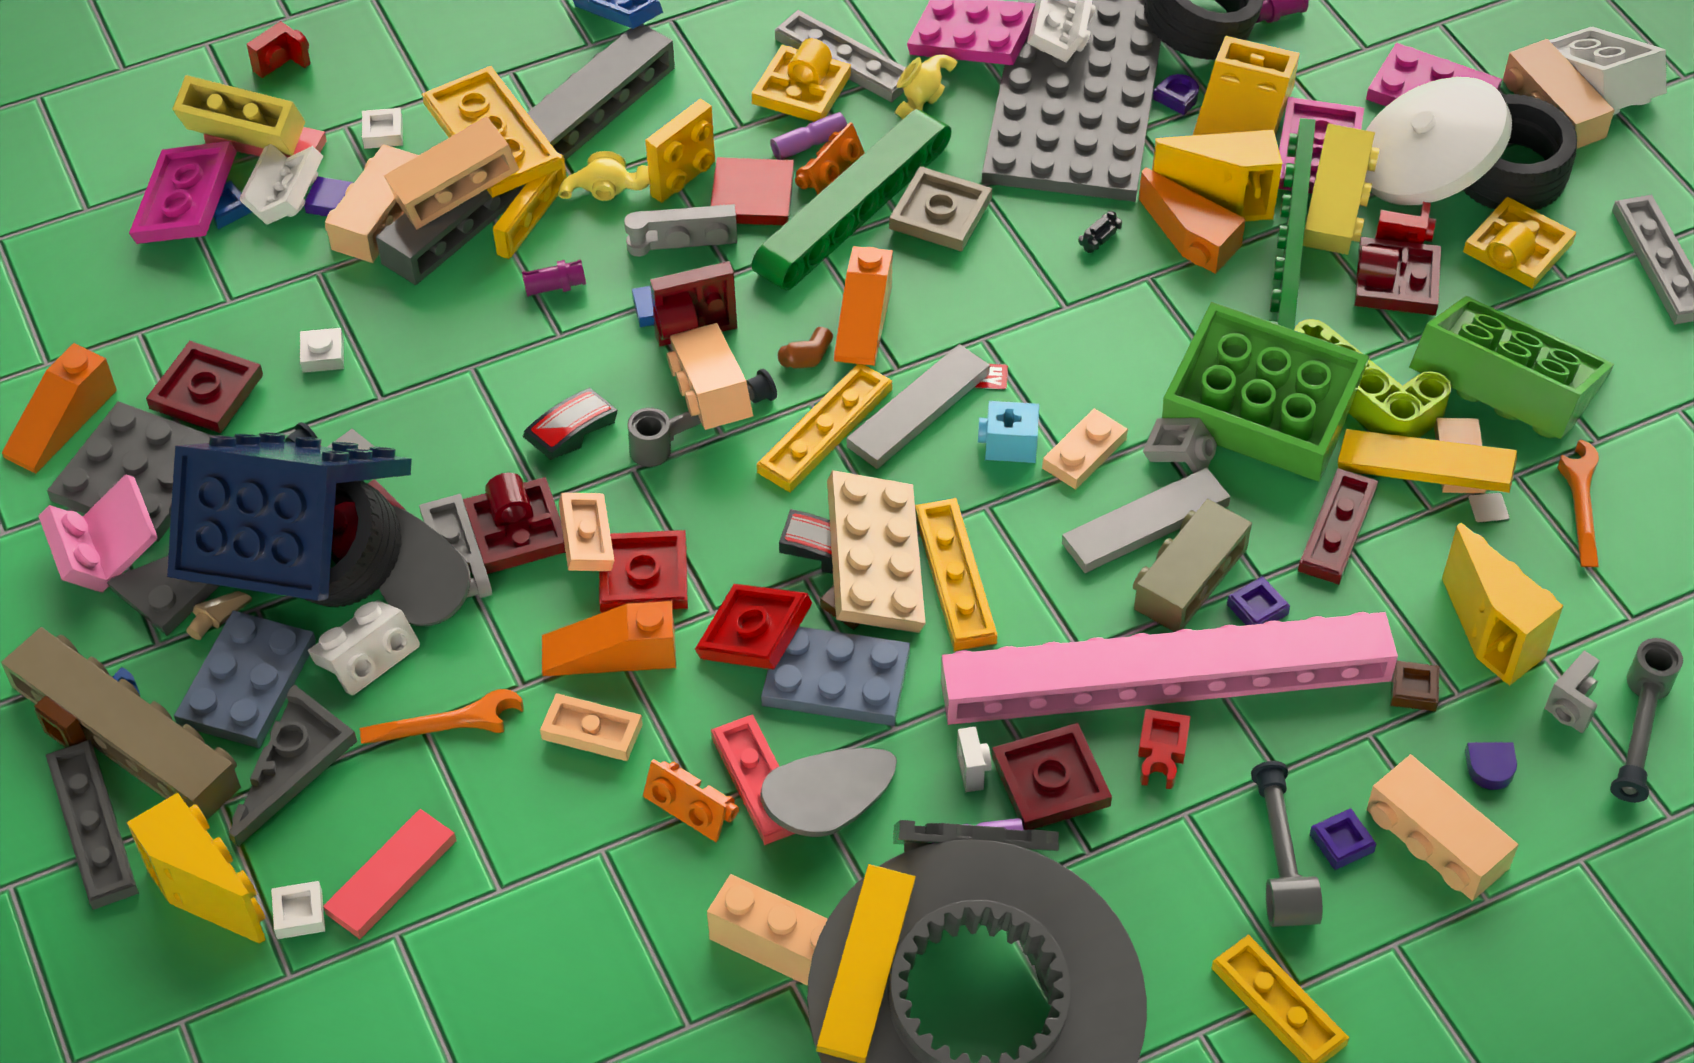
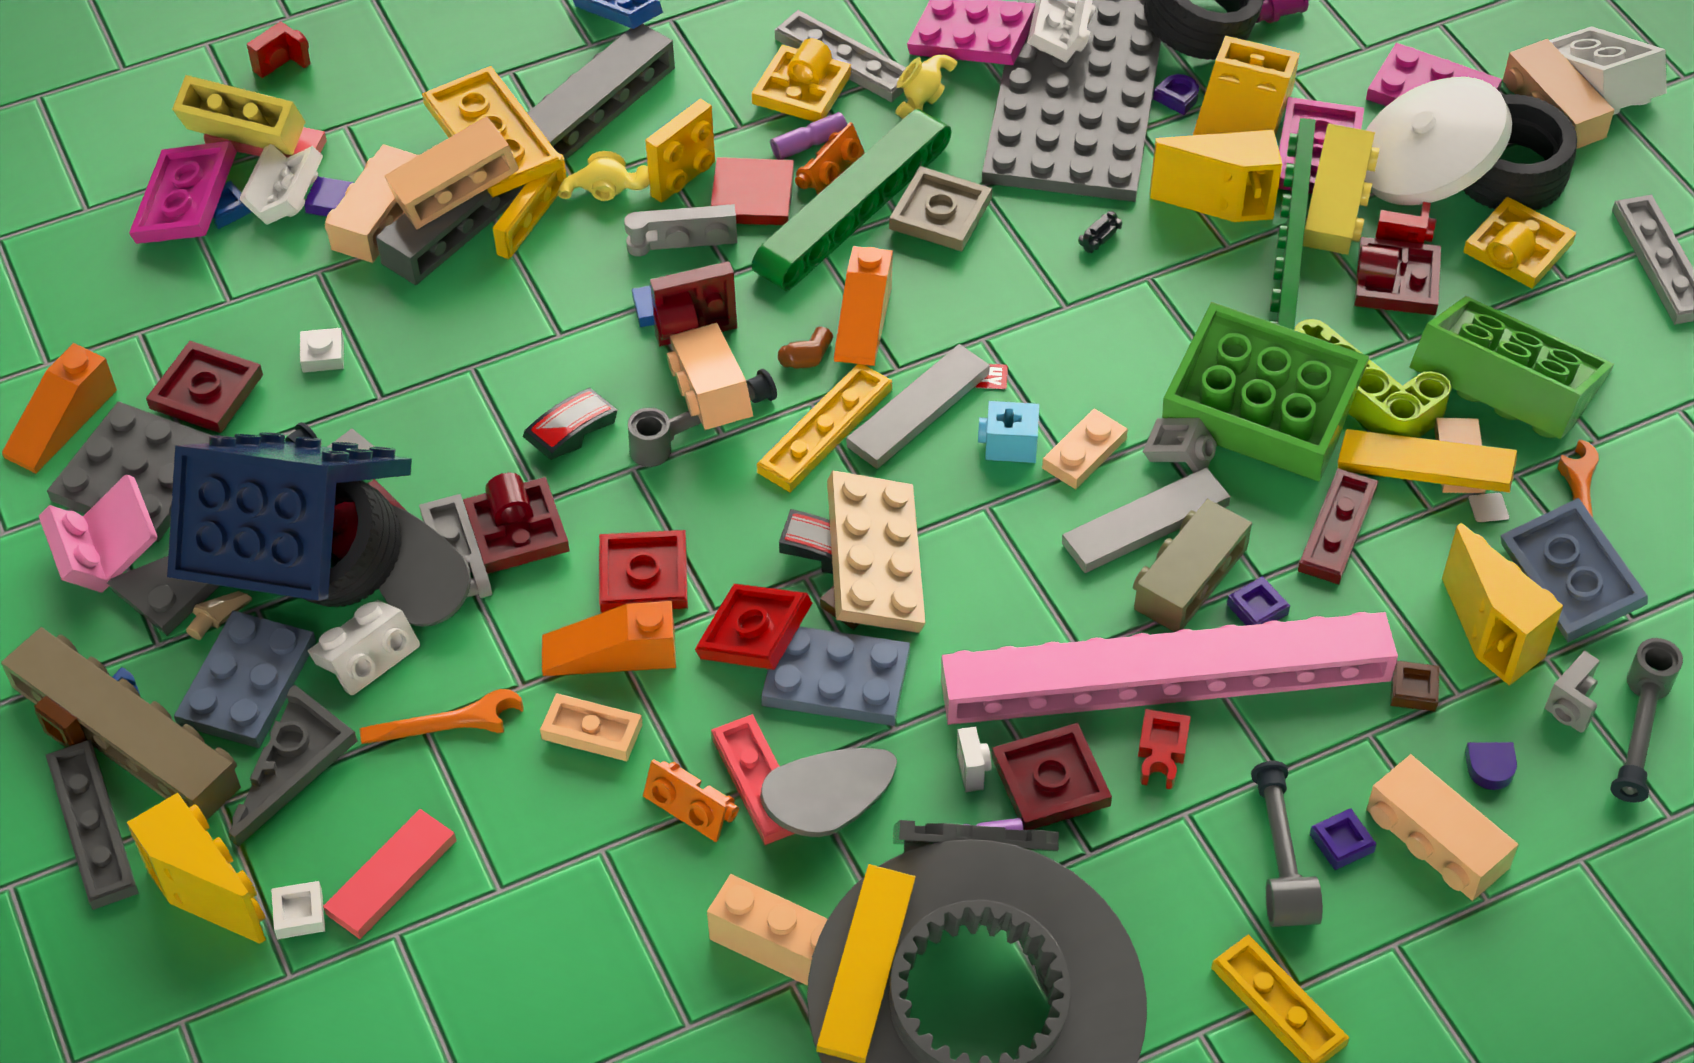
white plate [362,108,403,149] -> none
magenta pin [522,259,586,297] -> none
light nougat plate [559,493,614,571] -> none
yellow tile [915,498,997,651] -> none
orange slope [1139,167,1246,274] -> none
none -> sand blue plate [1501,498,1648,642]

